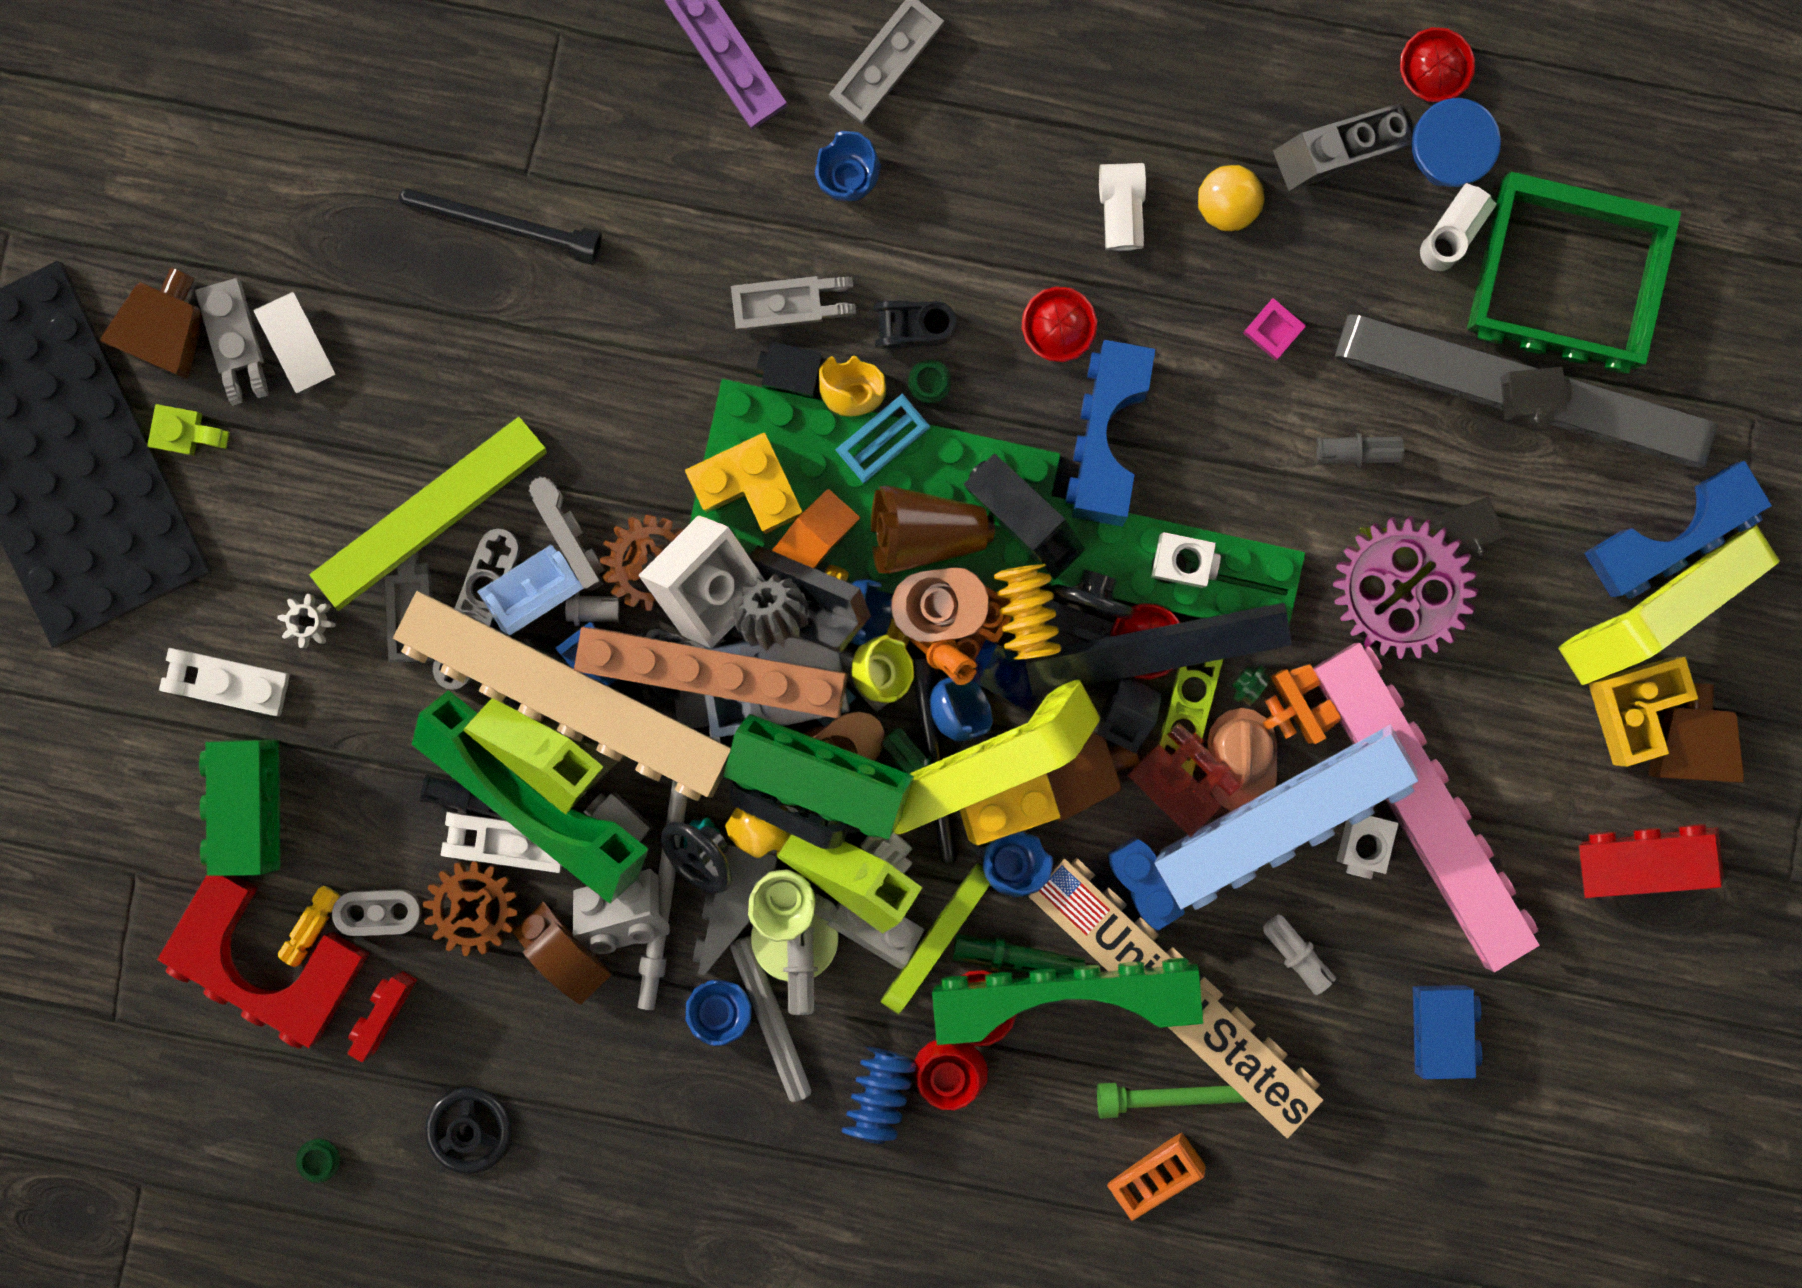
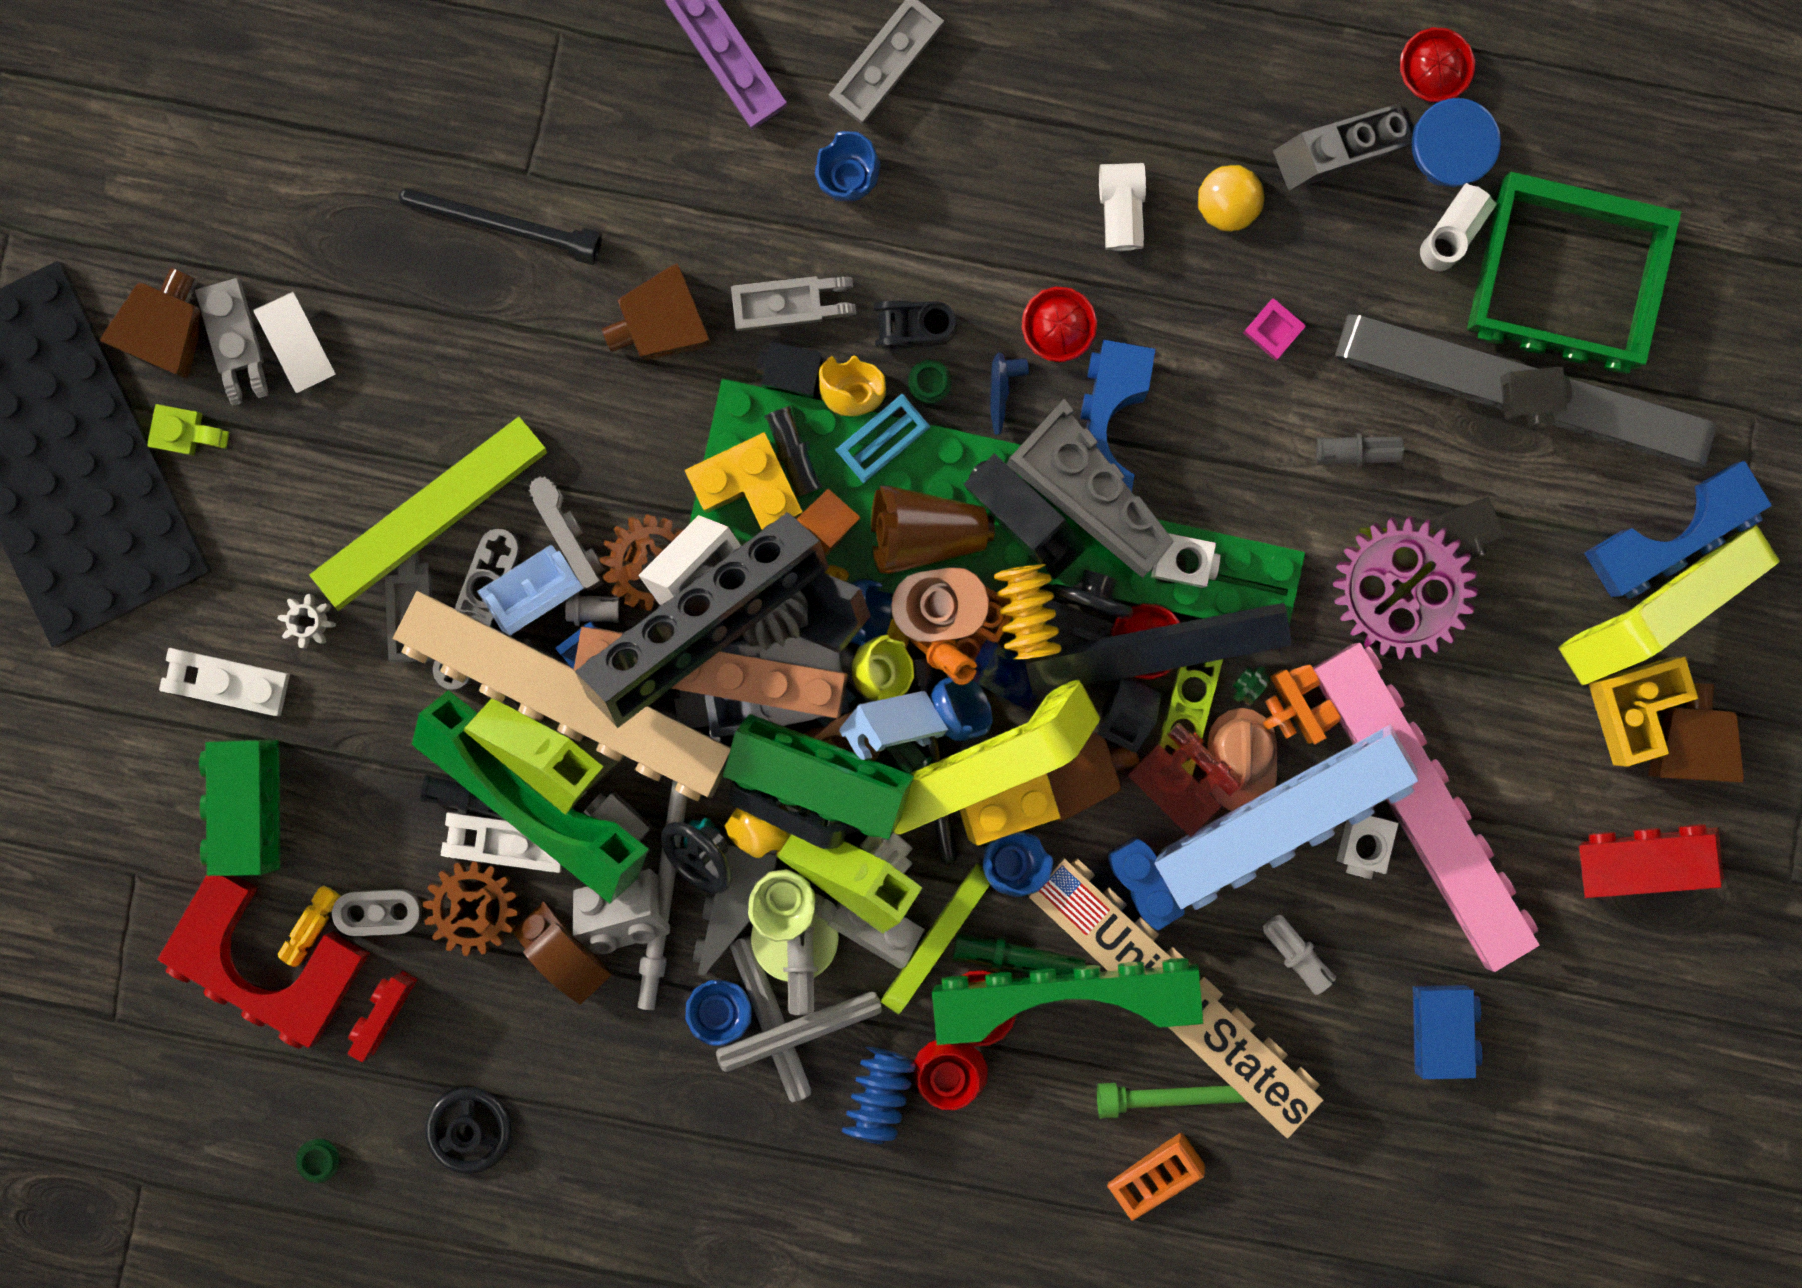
none -> black brick [575,512,829,728]
none -> reddish brown torso [601,263,712,361]
none -> light grey axle [716,992,882,1072]
none -> black pin [764,406,822,498]
none -> light blue hinge [839,691,948,760]
none -> dark blue bar [990,352,1029,435]
none -> dark grey wing [1006,399,1174,578]

